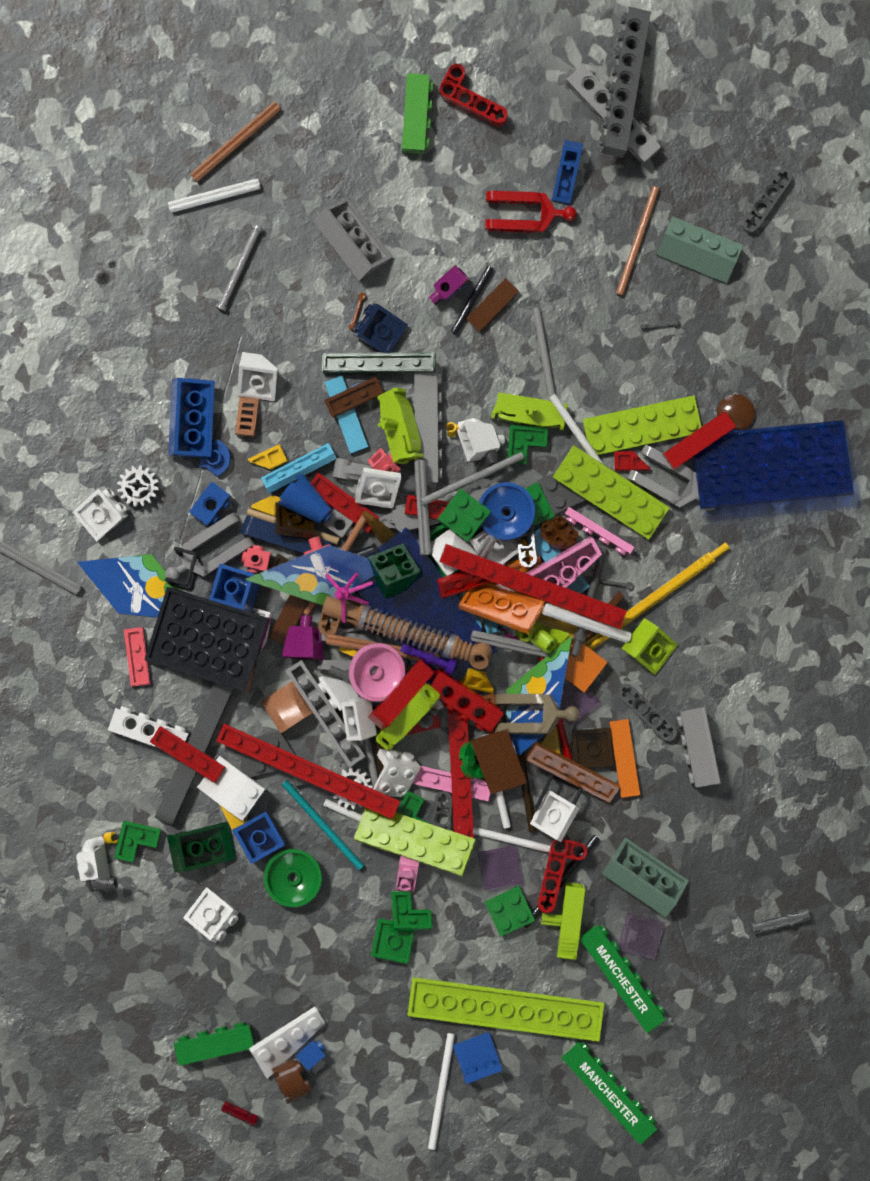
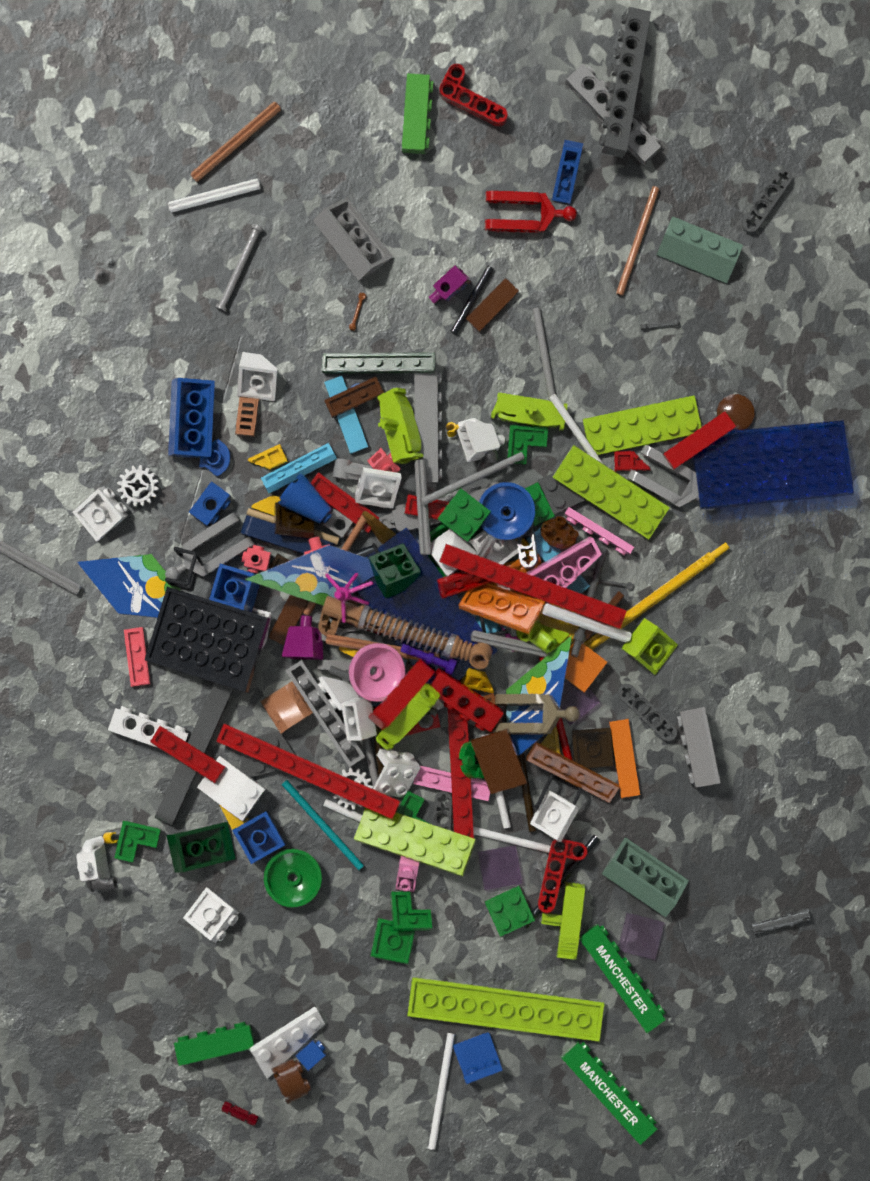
dark blue plate [353,303,408,353] -> none

